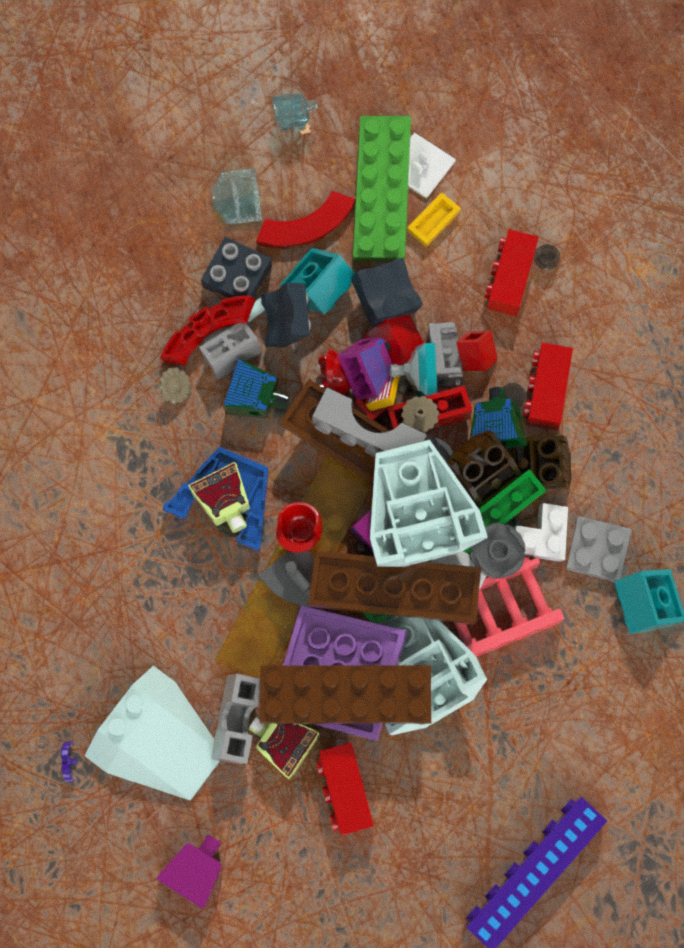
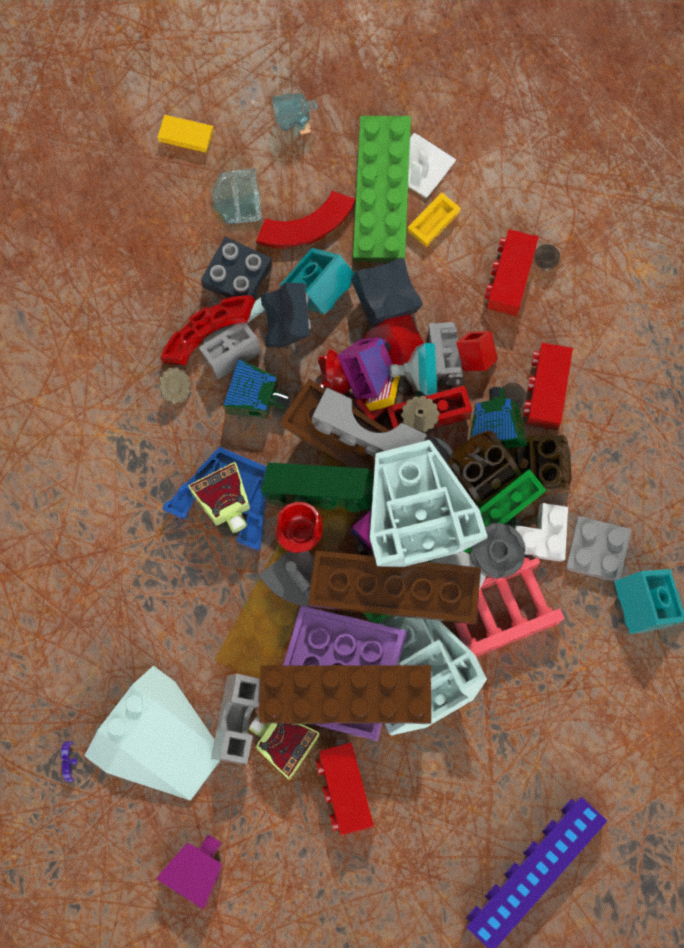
none -> yellow tile [158,115,214,153]
none -> dark green brick [261,462,374,512]

